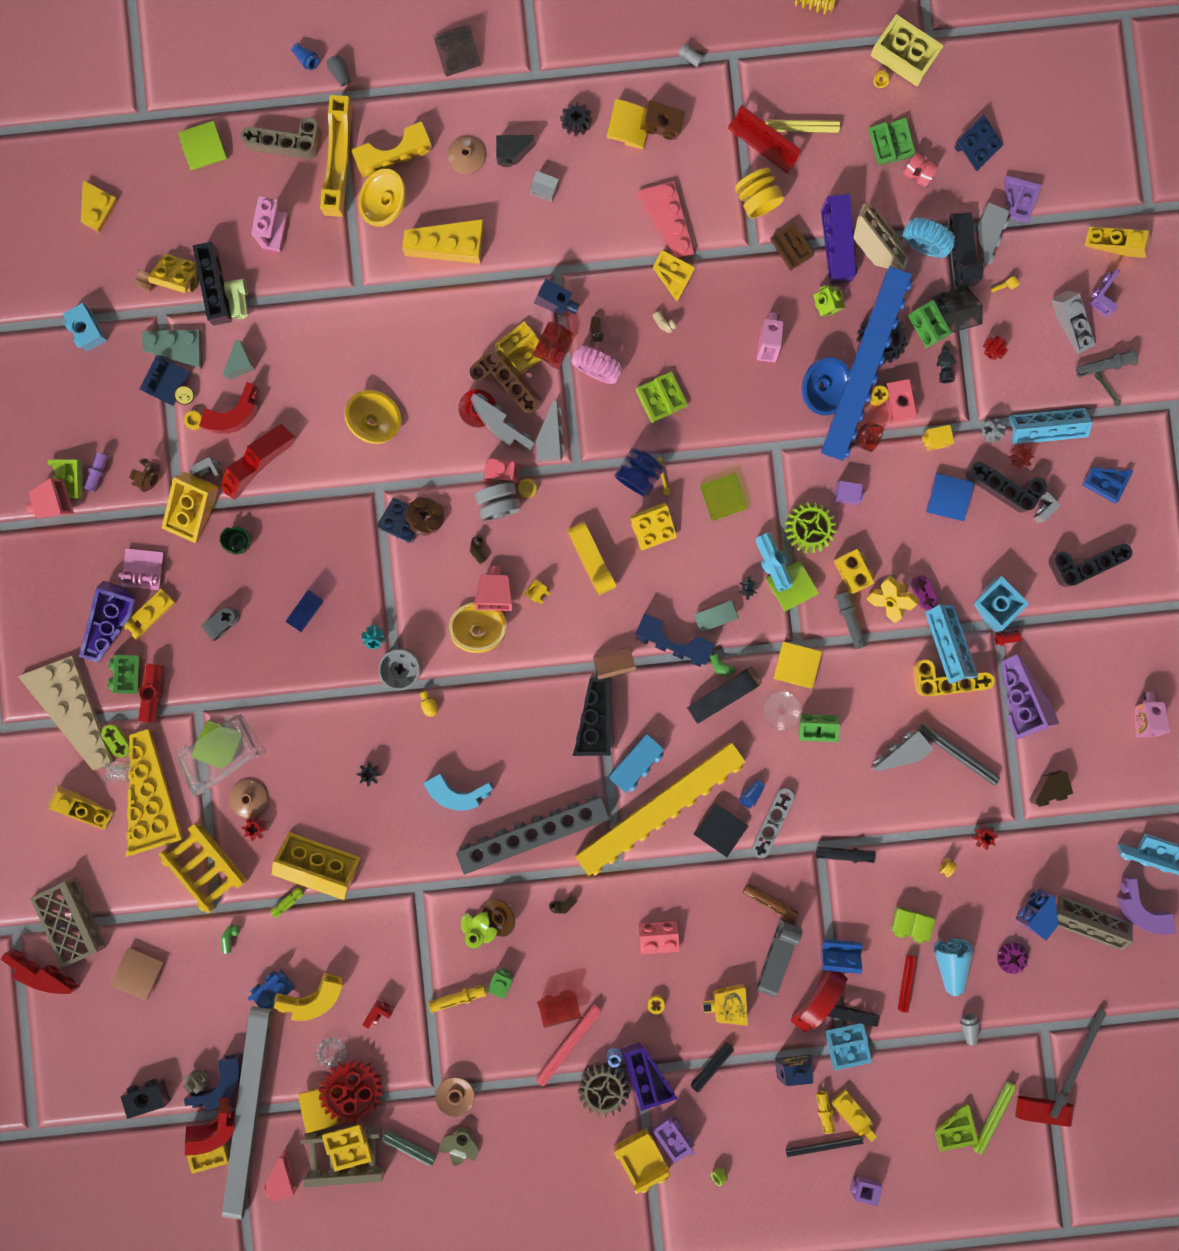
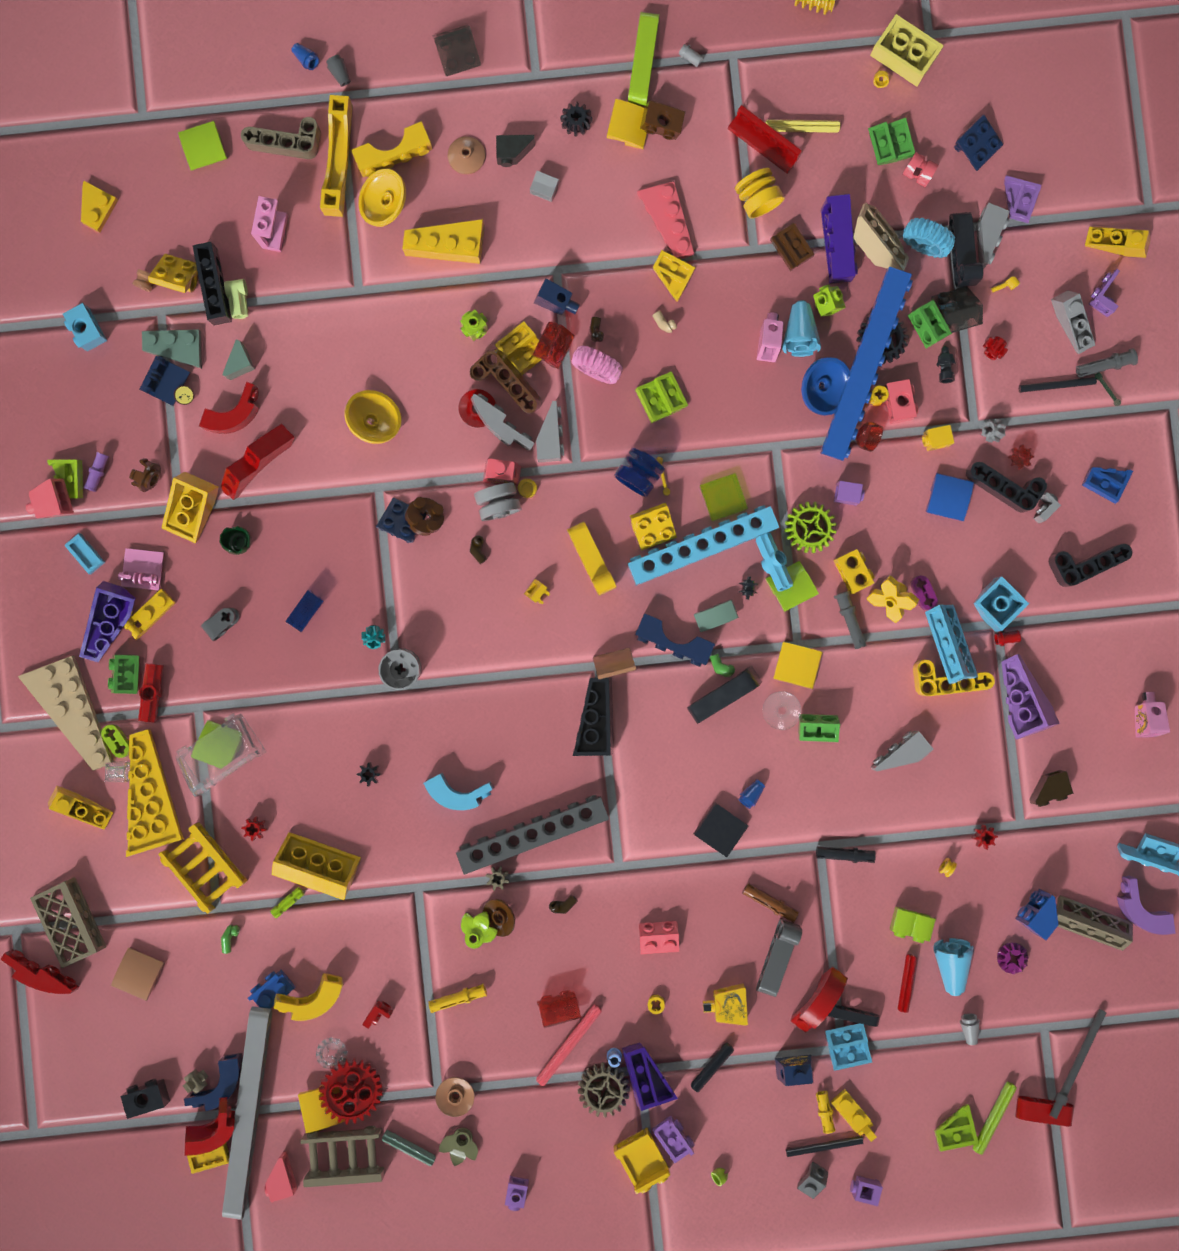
yellow tile [184,410,202,430] -> none
light grey bracket [189,457,223,478] -> none
nougat dish [229,780,268,818] -> none
yellow slope [322,1124,373,1172] -> none
yellow cylinder [420,690,438,717] -> none
yellow dish [449,602,507,653] -> none
coral torso [475,566,512,611] -> none
bright green bracket [487,968,514,999] -> none
yellow brick [575,742,746,876] -> none
dark azure brick [608,734,664,793] -> none
light grey beam [751,788,794,858] -> none
blue bracket [821,939,863,974] -> none
dark grey axle [917,723,1000,785] -> none
medium azure fence [1009,408,1092,445] -> none
none -> medium azure tile [64,533,105,575]
none -> lime brick [460,310,488,341]
none -> dark tan gear [486,866,509,891]
none -> medium lavender brick [505,1176,529,1211]
none -> lime beam [628,12,659,106]
none -> medium azure brick [628,505,779,586]
none -> medium azure cone [782,300,821,357]
none -> dark grey bracket [797,1162,828,1199]
none -> black bar [1018,377,1097,393]

